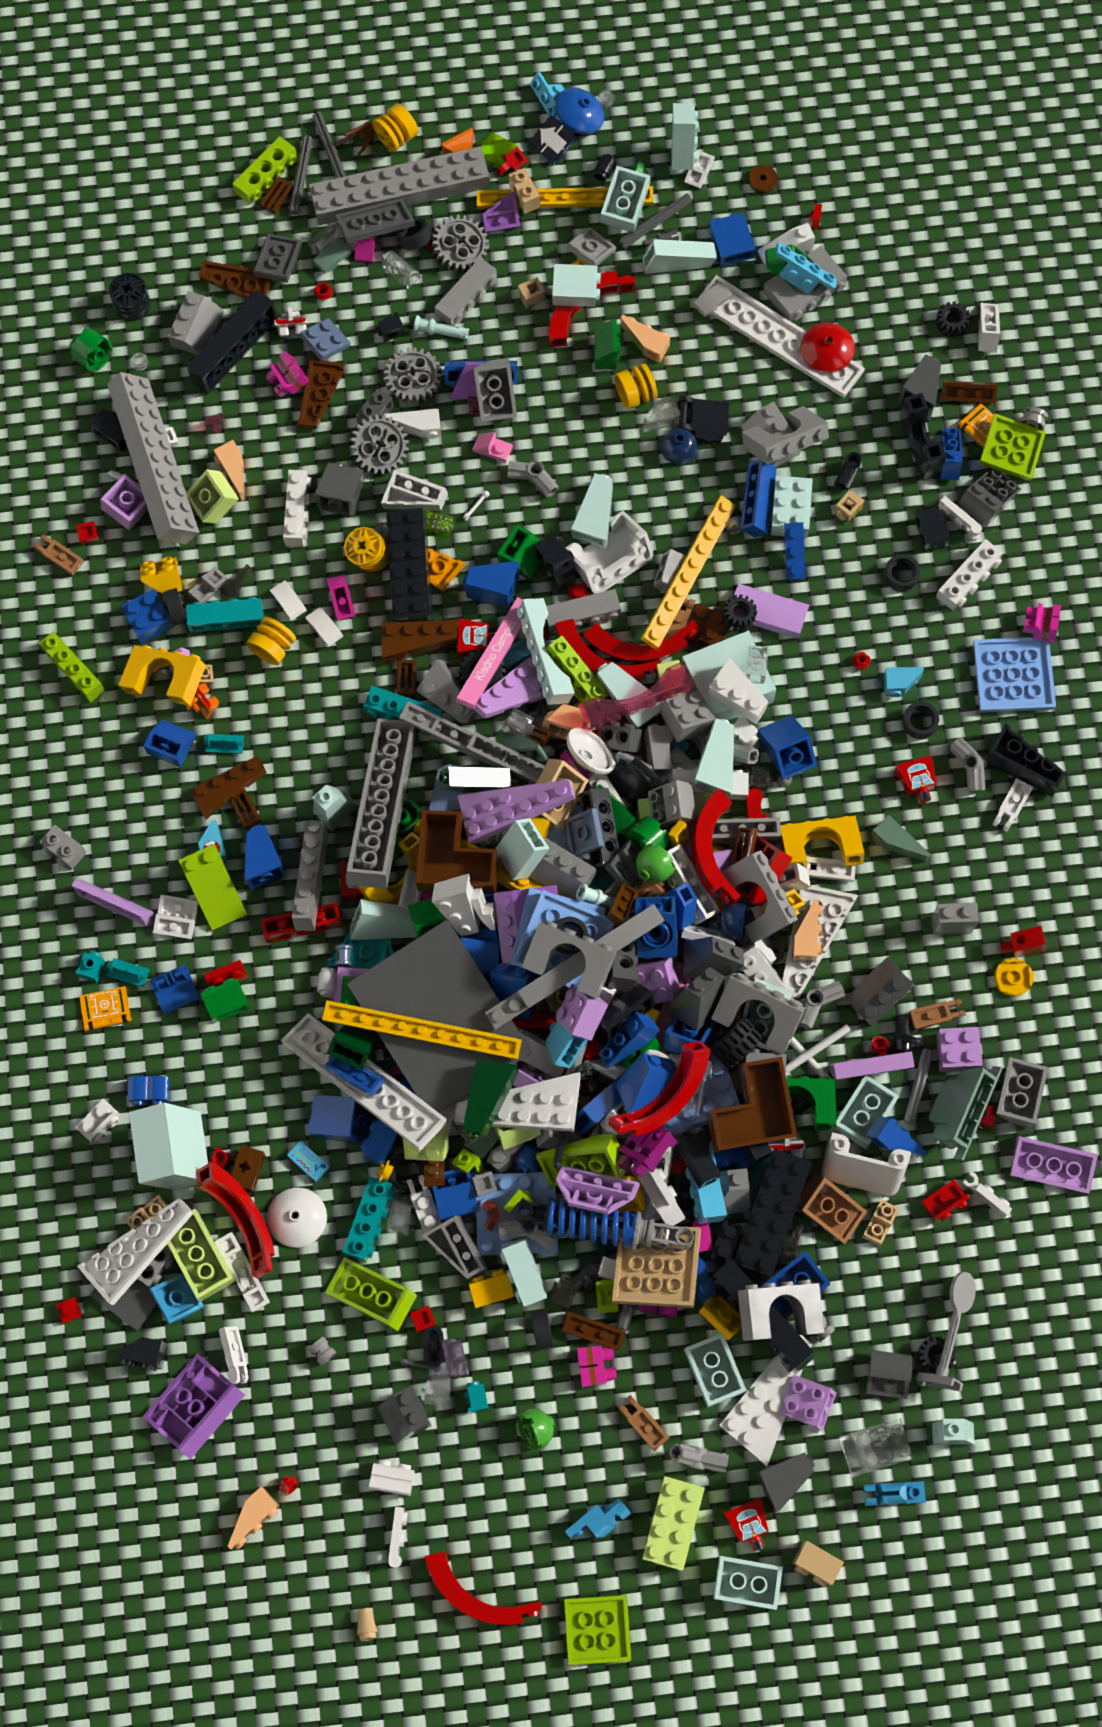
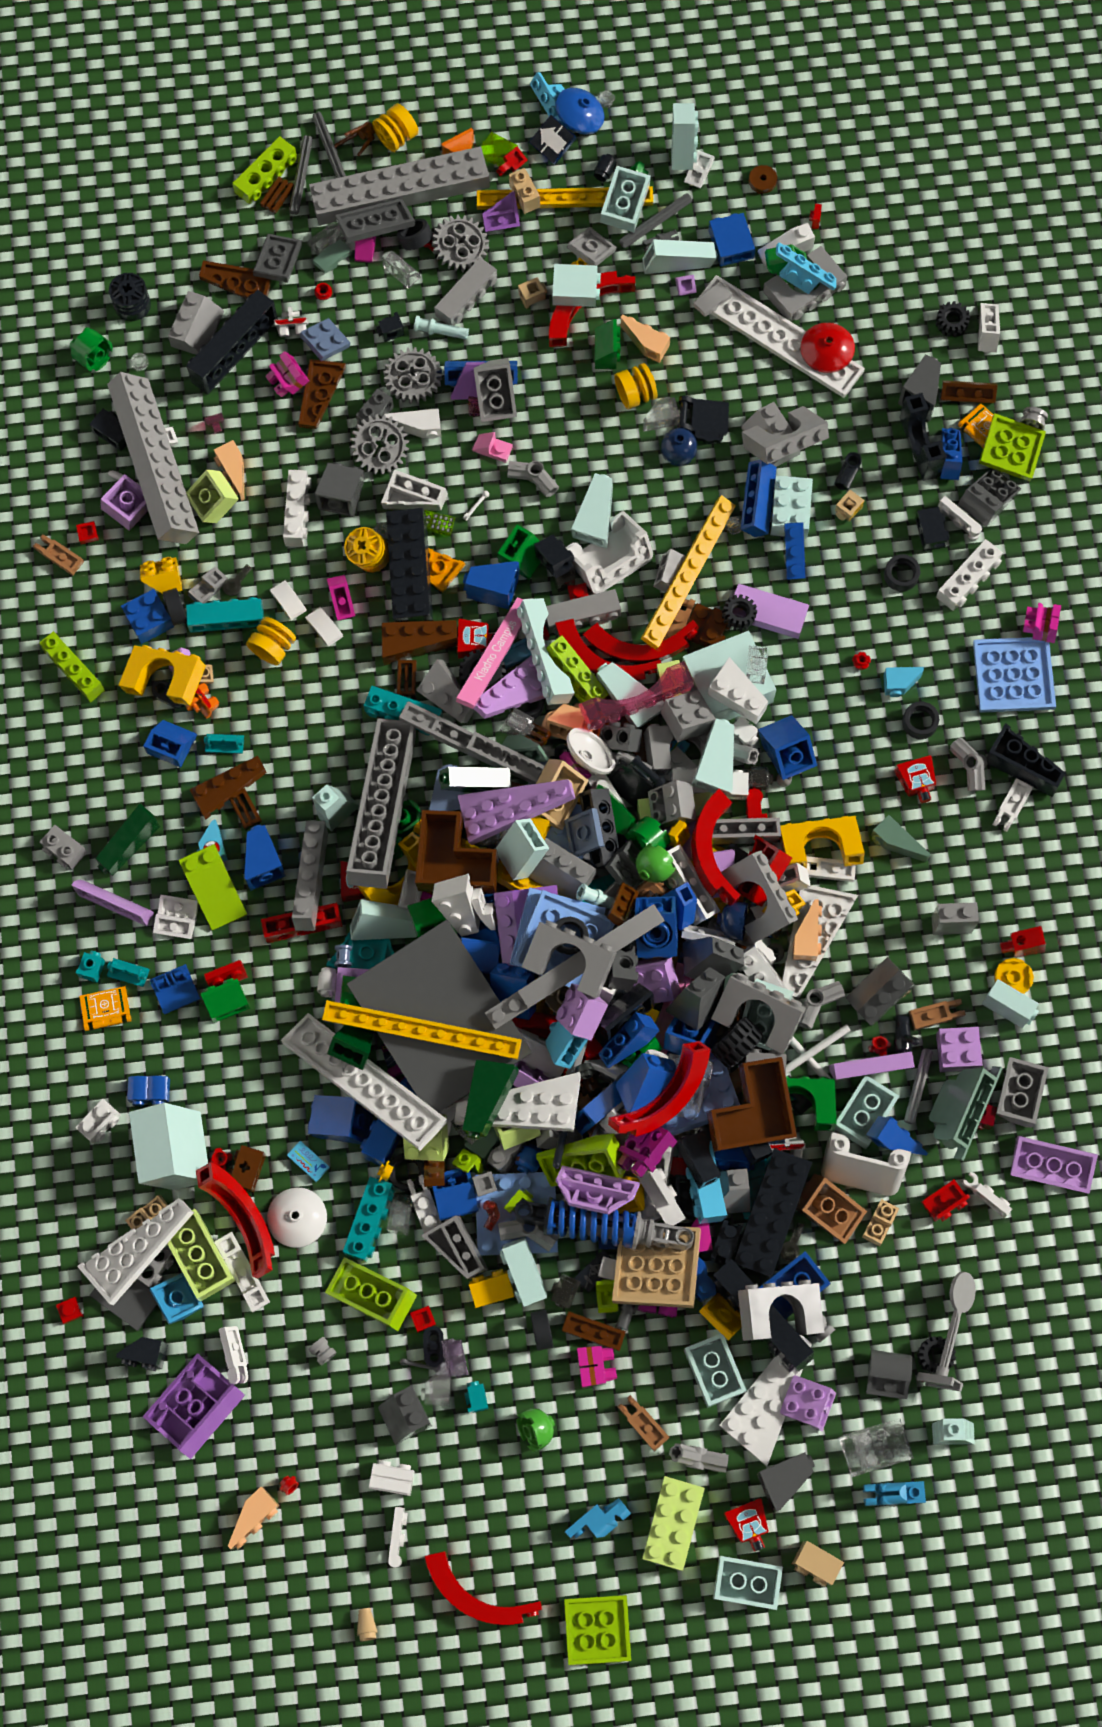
blue plate [325,1057,384,1097] -> none
reddish brown tile [731,828,758,865] -> none
none -> dark green slope [96,804,160,876]
none -> black plate [151,680,185,709]
none -> lavender slope [675,275,697,296]
none -> light aqua brick [982,979,1039,1028]

